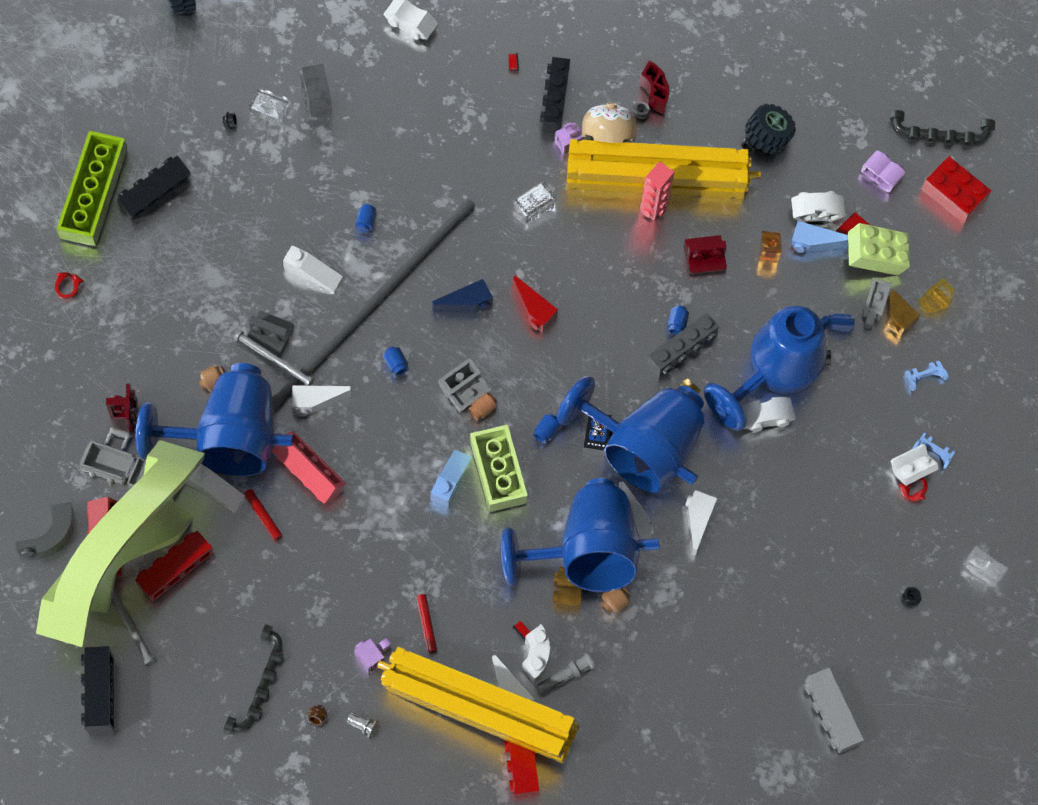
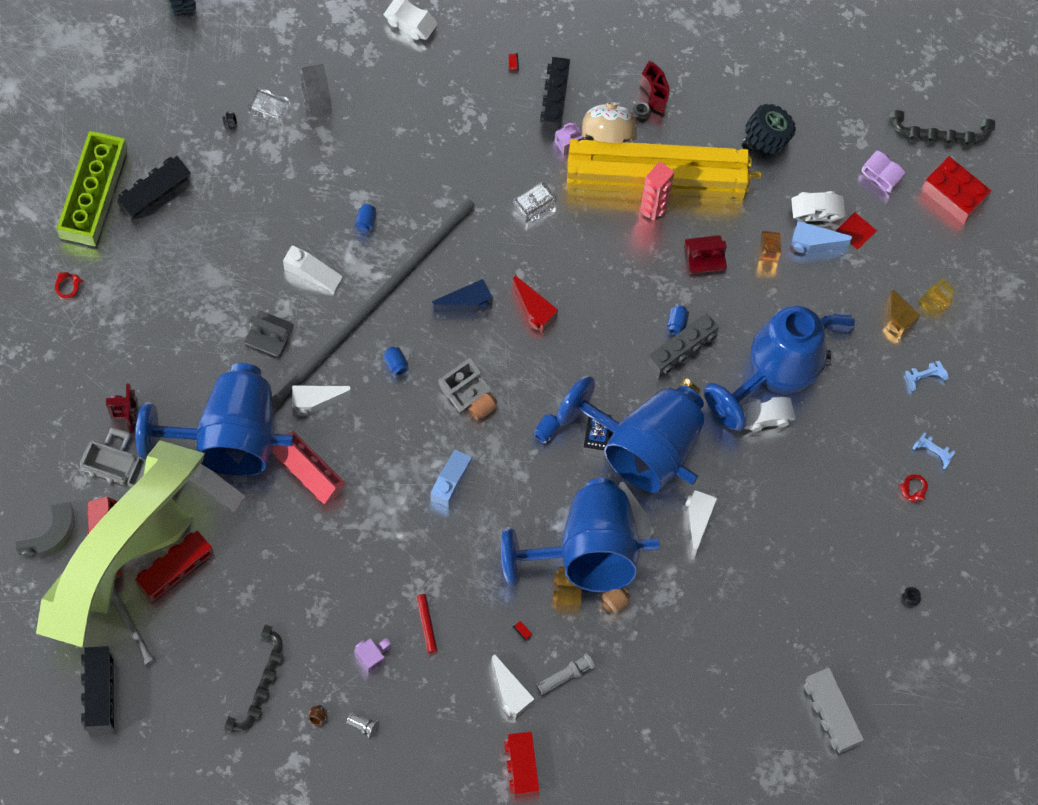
medium nougat head [199,365,226,392] -> none
light grey bar [234,330,314,386] -> none
red piece [244,489,283,541] -> none
yellow brick [377,647,580,764] -> none
yellowish green brick [470,425,528,512] -> none
white brick [522,625,550,684] -> none
yellowish green brick [848,223,910,276] -> none
light grey hinge [863,278,892,330] -> none
white bracket [891,444,939,486] -> none
clear brick [962,546,1008,588] -> none

